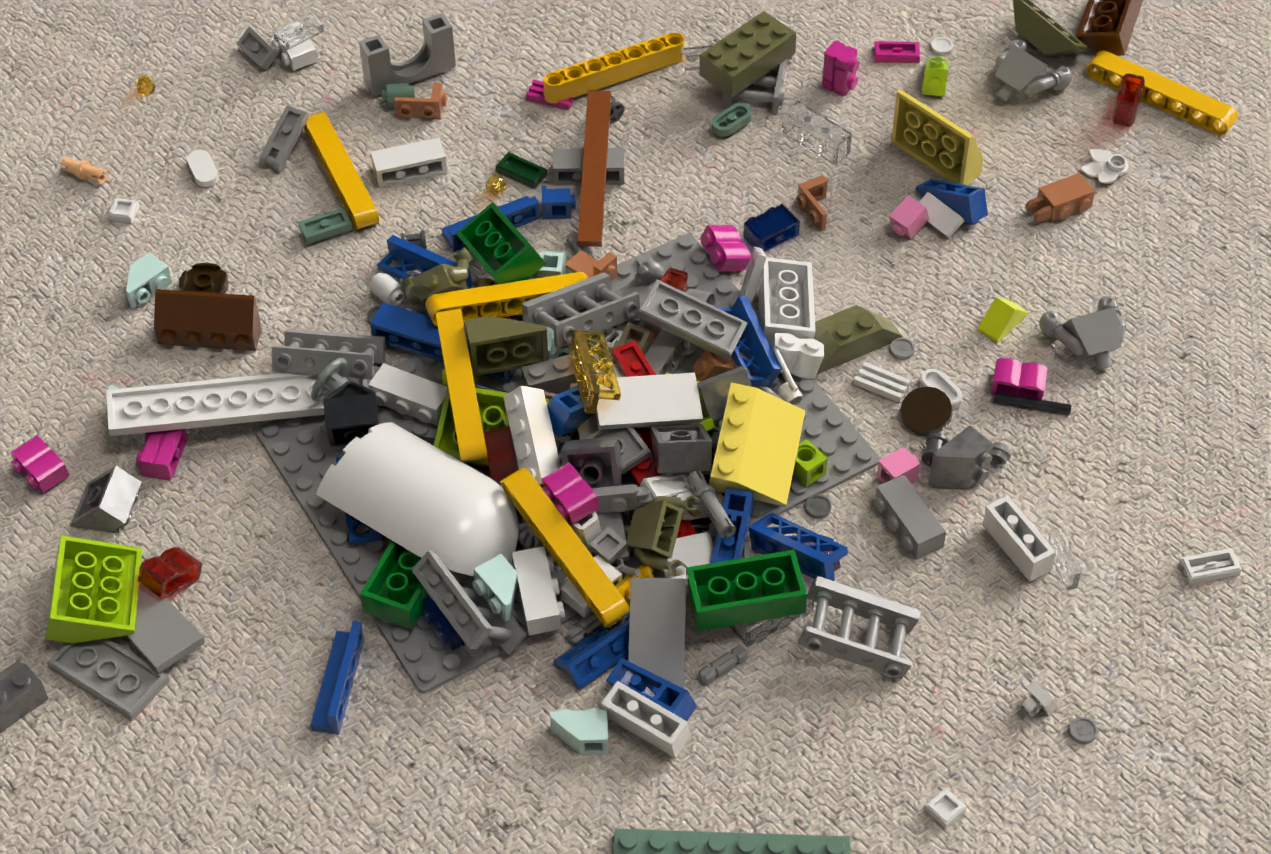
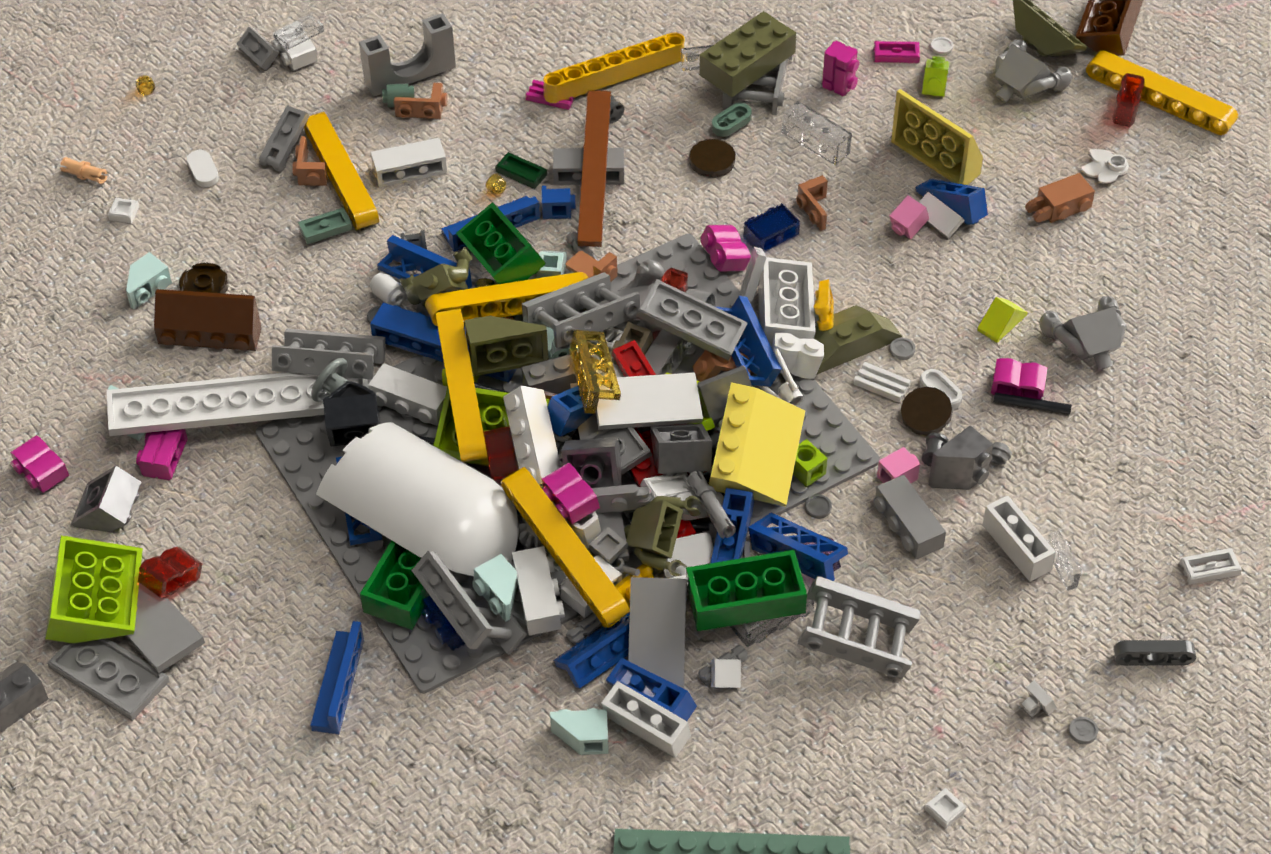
none -> nougat bracket [293,136,328,186]
none -> dark brown tile [689,139,736,177]
none -> white tile [711,659,741,688]
none -> yellow plate [813,279,834,331]
none -> dark grey beam [1113,640,1196,666]

